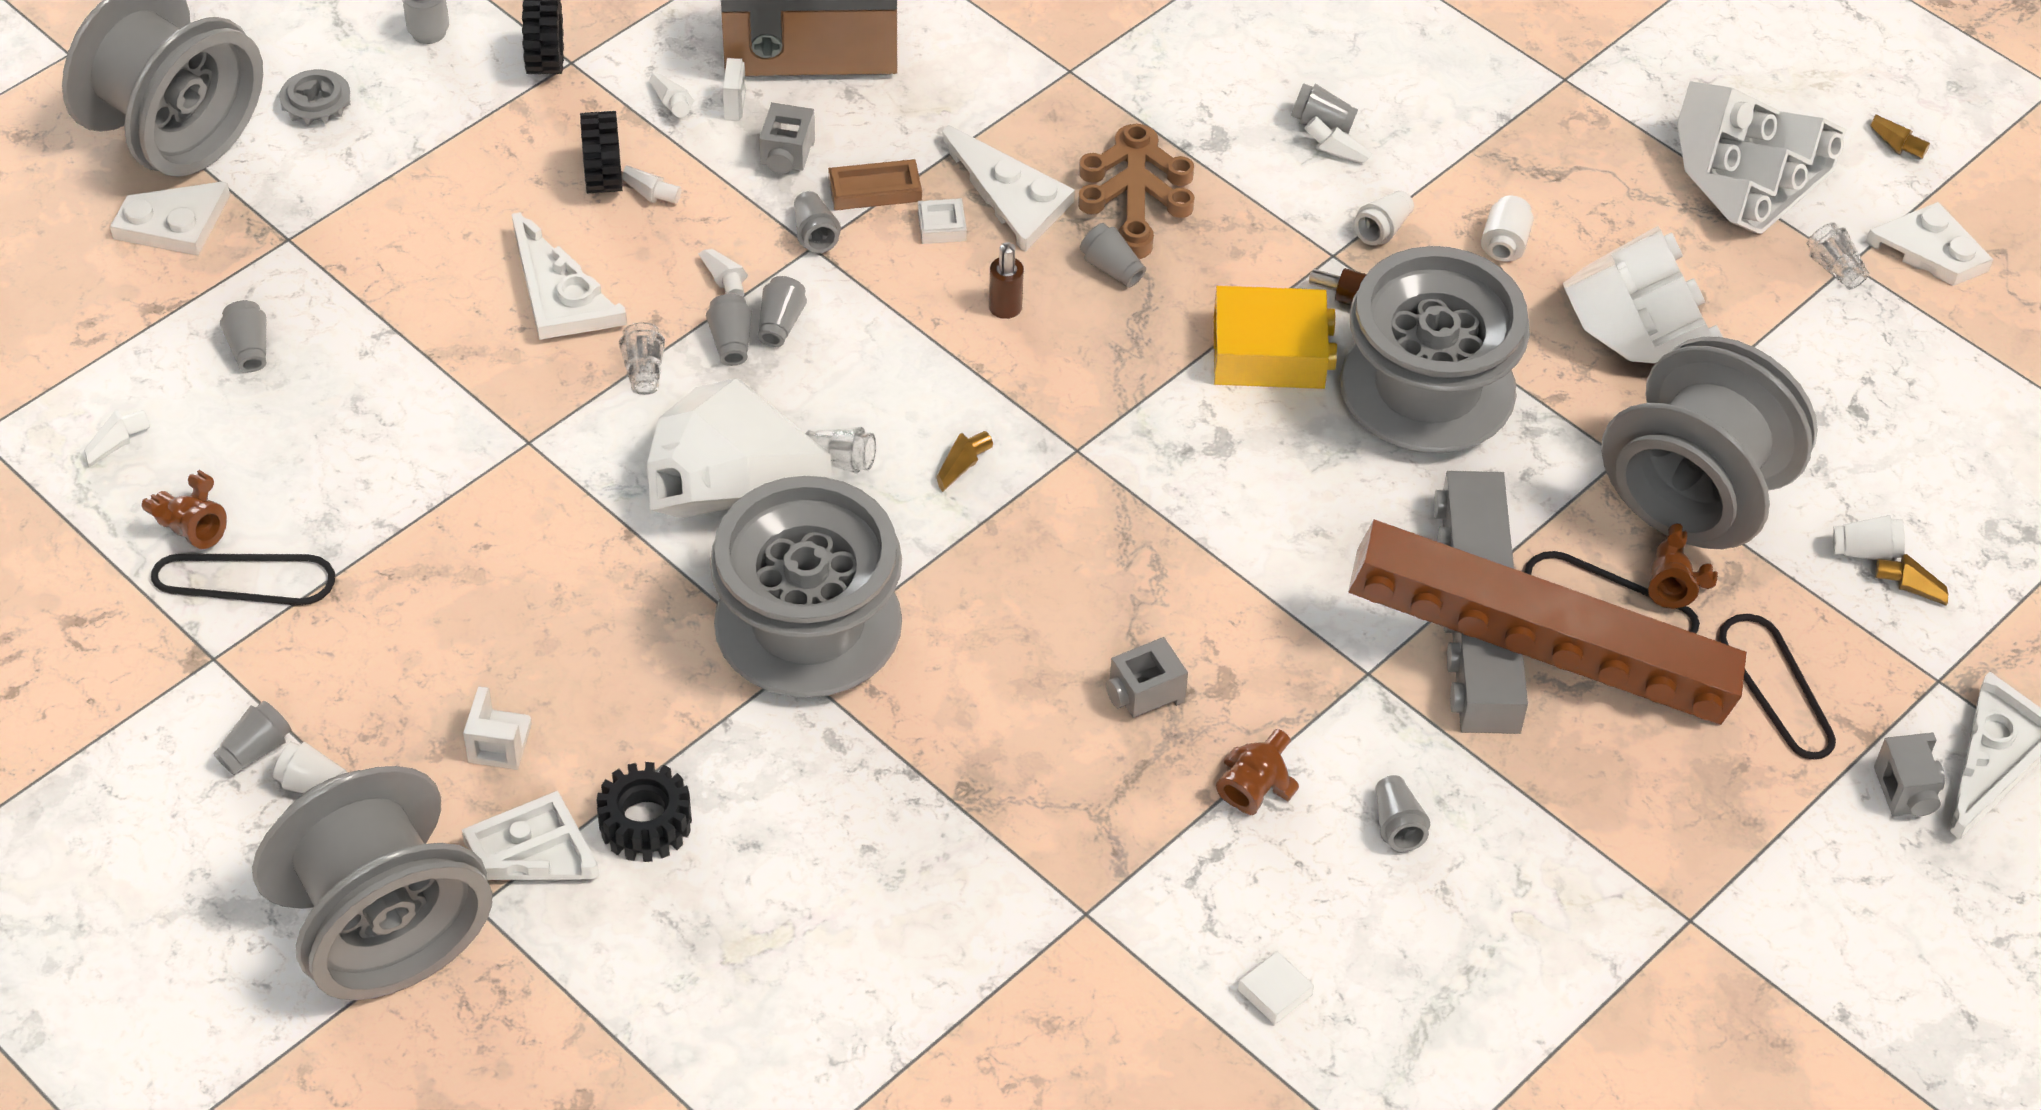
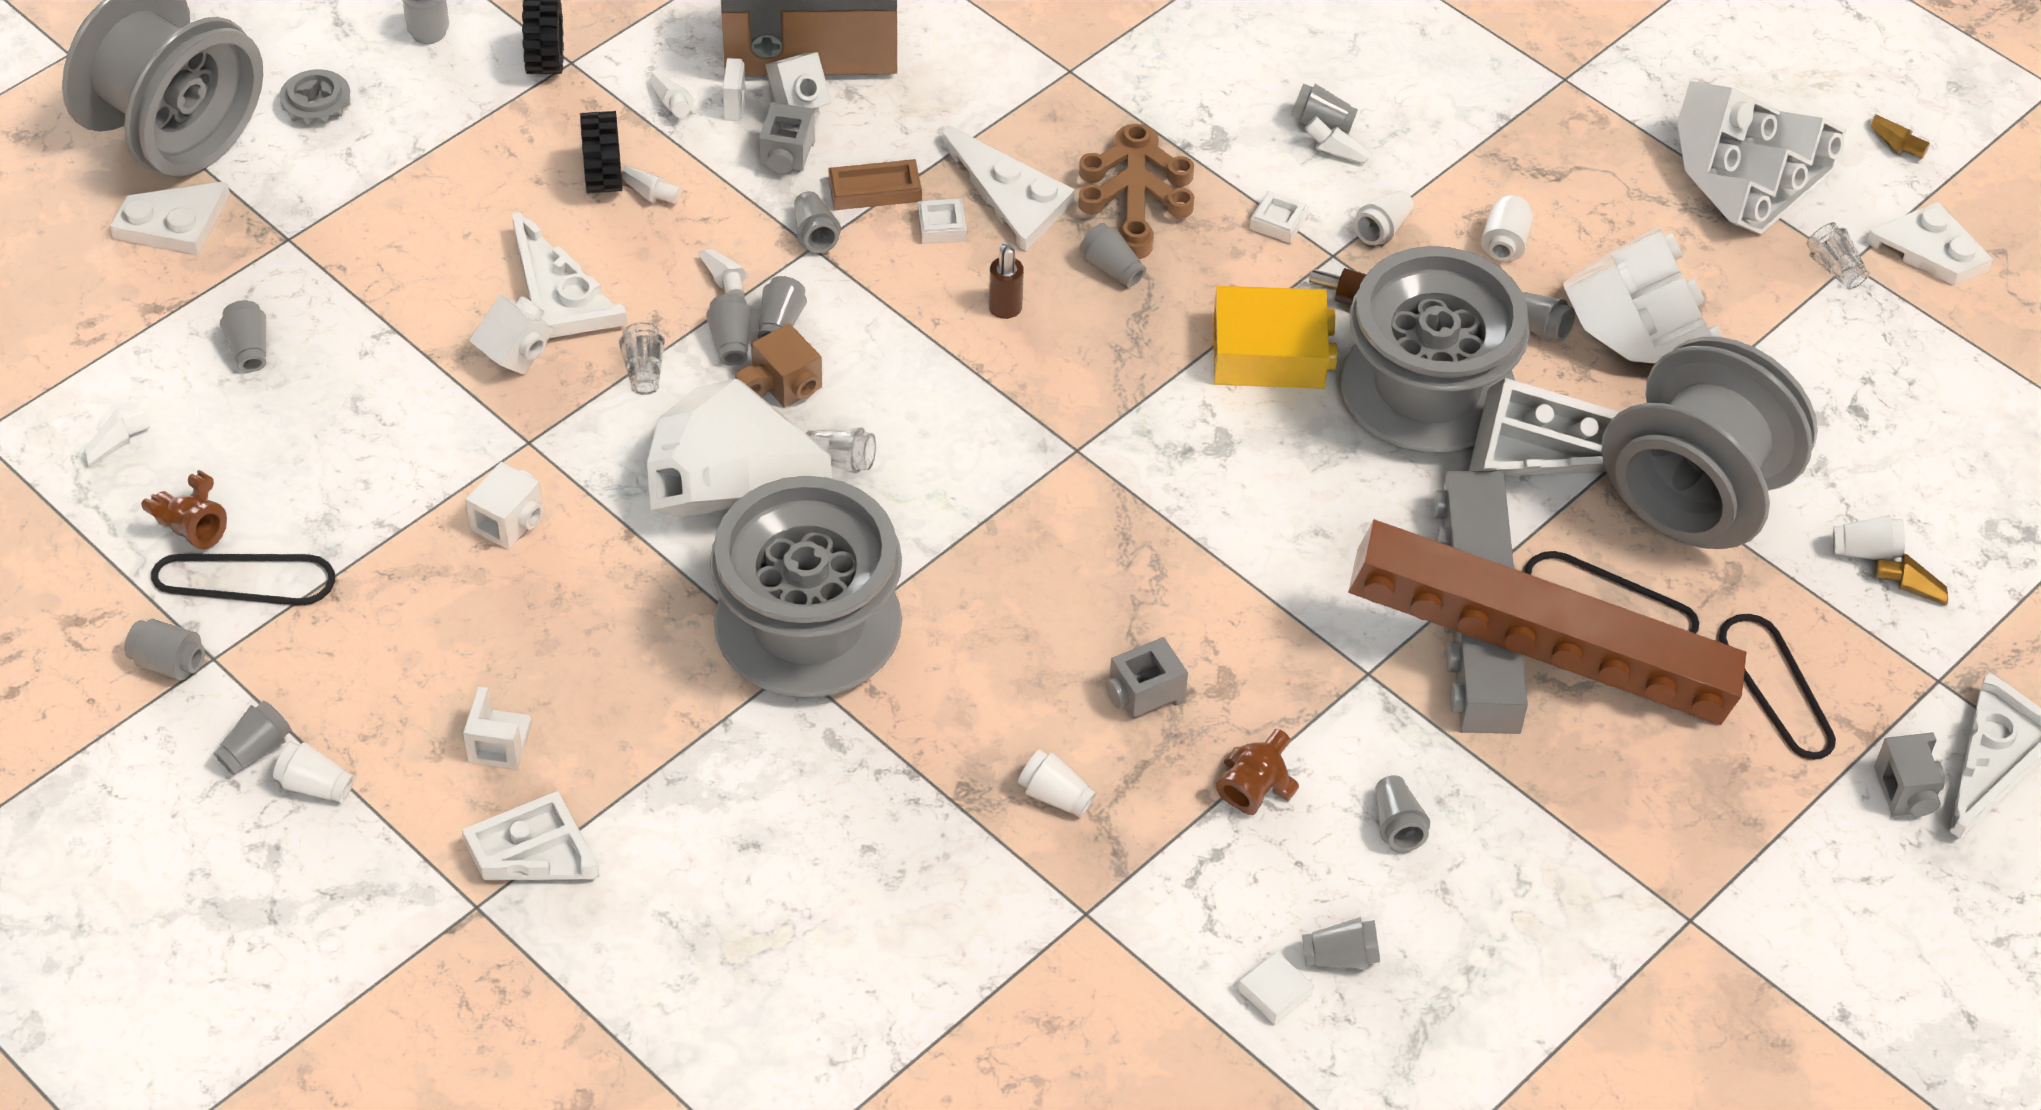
light grey wheel [252,766,493,1000] -> none
black tyre [596,762,692,862] -> none
pearl gold bar [936,431,993,492] -> none
dark orange piece [1648,523,1718,609] -> none
none -> light grey brick [124,619,205,680]
none -> white brick [465,462,544,550]
none -> white brick [469,295,555,375]
none -> medium nougat brick [735,323,822,408]
none -> white brick [765,52,832,116]
none -> white cone [1017,749,1097,818]
none -> white tile [1249,190,1309,244]
none -> light grey cone [1302,917,1380,969]
none -> white wedge [1469,378,1619,476]
none -> light grey cone [1522,292,1575,342]

